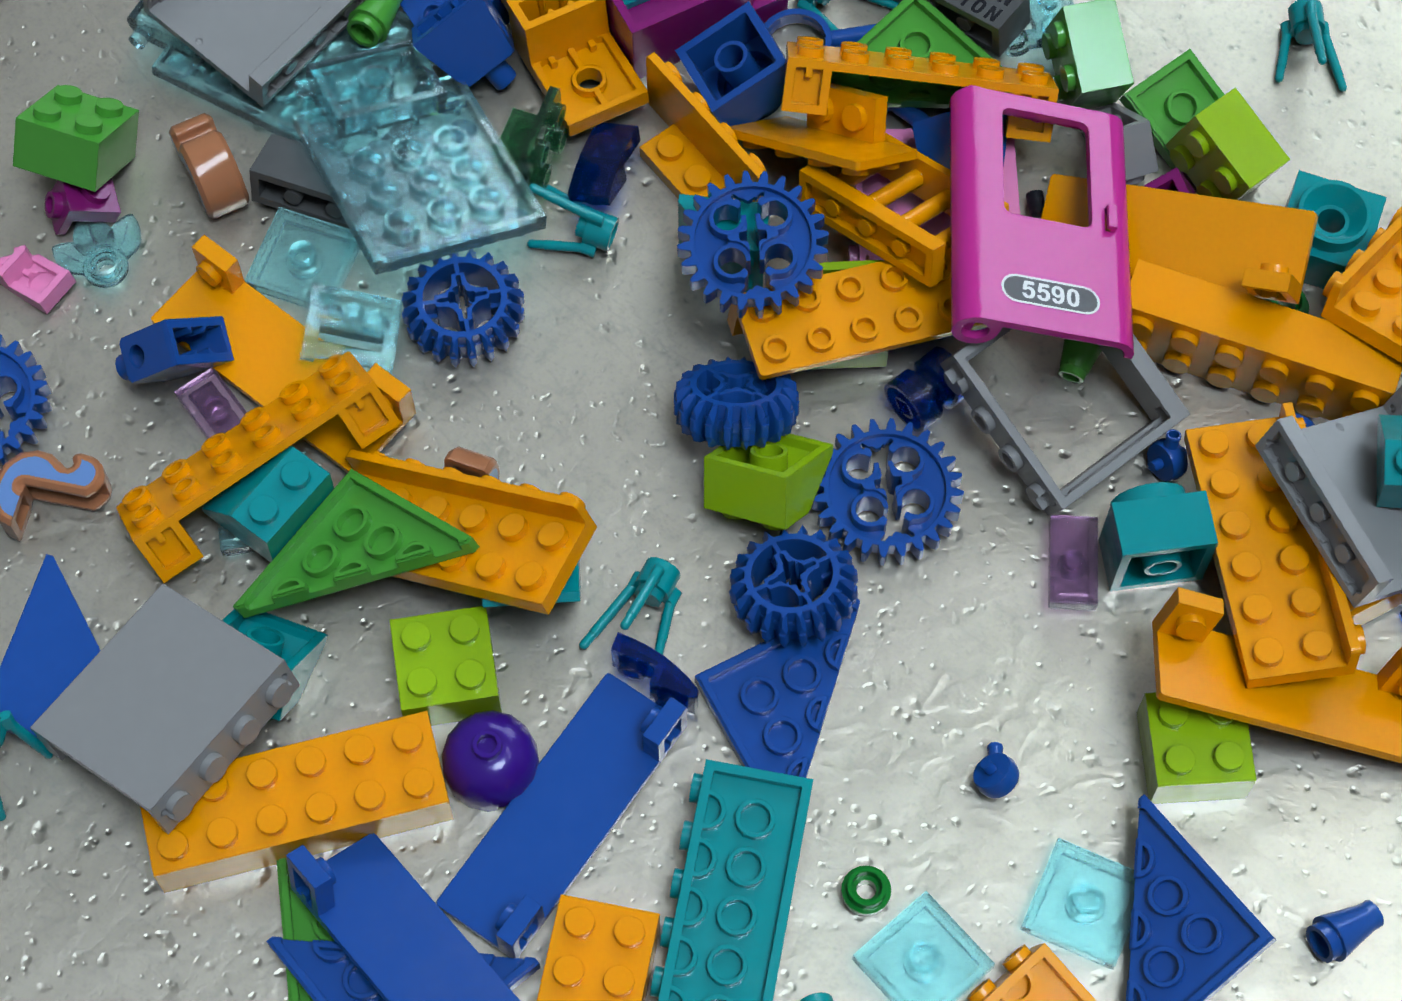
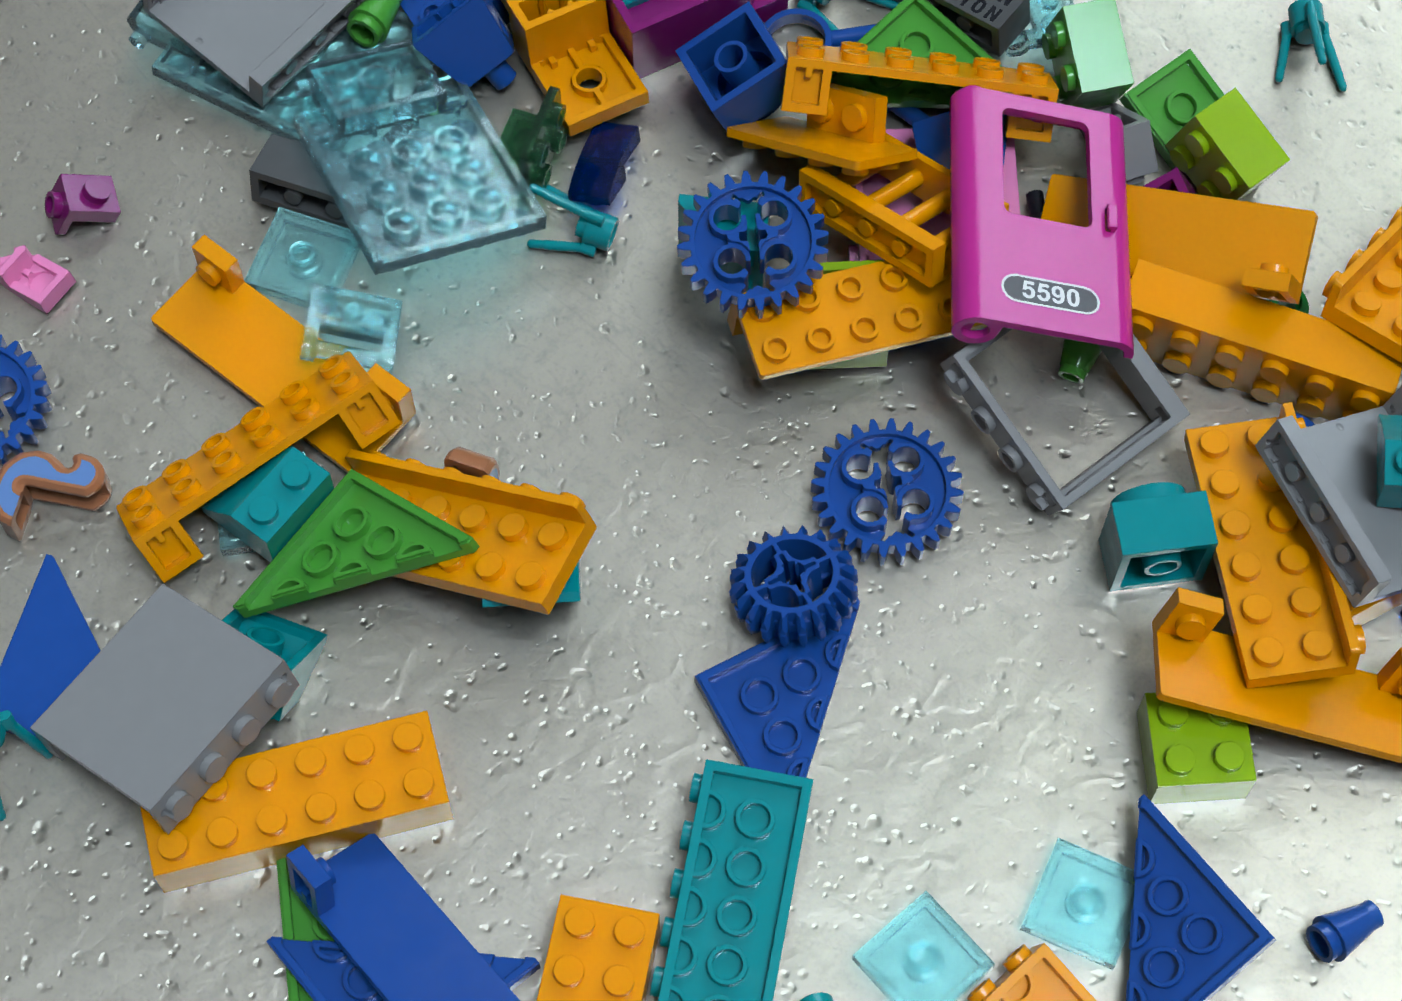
bright green brick [13,85,139,192] -> none
clear light blue plate [52,214,142,288] -> none
blue torso [115,316,234,384] -> none
nougat animal [169,113,250,219] -> none
clear purple plate [174,368,247,439] -> none
lime brick [390,606,502,726] -> none
blue gear [402,247,525,368] -> none
blue bracket [436,673,687,958] -> none
dark purple cylinder [442,710,539,812] -> none
teal plant [579,557,682,659] -> none
clear blue slope [611,632,698,714] -> none
light orange bracket [639,52,766,202] -> none
blue gear [674,357,799,450] -> none
lime slope [704,434,833,531] -> none
green plate [841,866,891,916] -> none
clear blue wheel [884,346,964,433] -> none
blue piece [973,742,1019,799] -> none
clear purple plate [1048,515,1098,611] -> none
blue piece [1147,429,1188,482] -> none
teal piece [1286,170,1387,289] -> none

